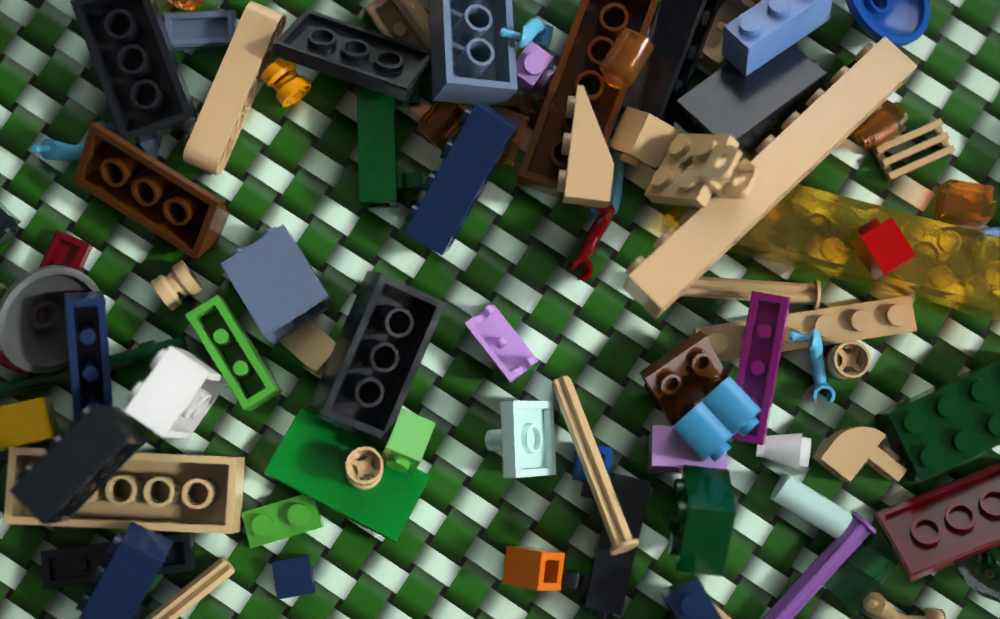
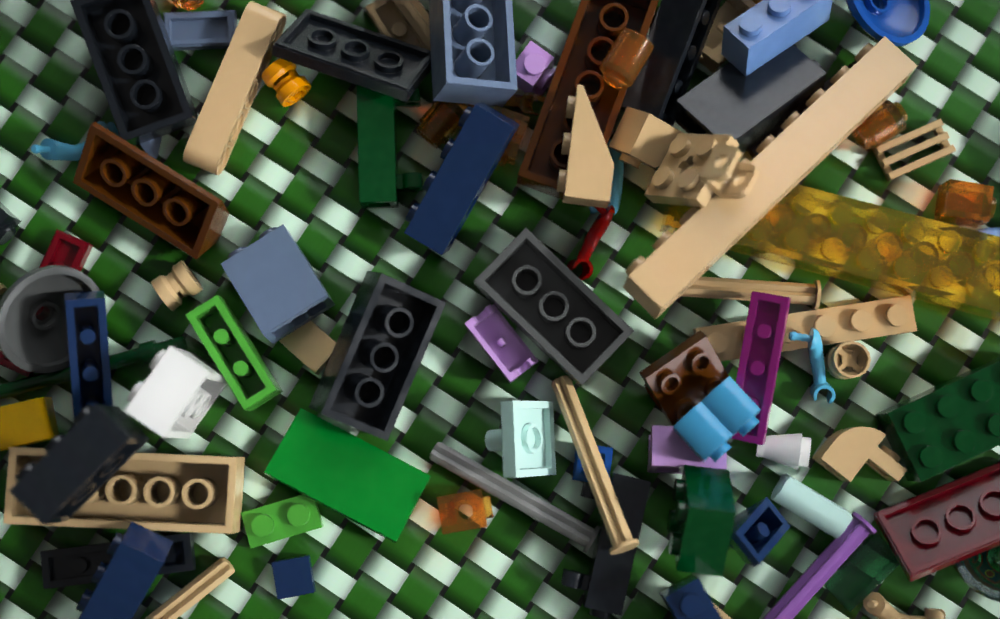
tan wheel [346,446,384,490] -> none
brick [381,408,436,473] -> none
medium azure piece [499,18,554,48] -> none
orange brick [502,546,565,591] -> none
red brick [850,217,917,280] -> none
none -> light grey axle [429,442,600,553]
none -> clear orange brick [437,489,493,535]
none -> dark grey brick [474,228,634,387]
none -> dark blue slope [729,497,791,567]

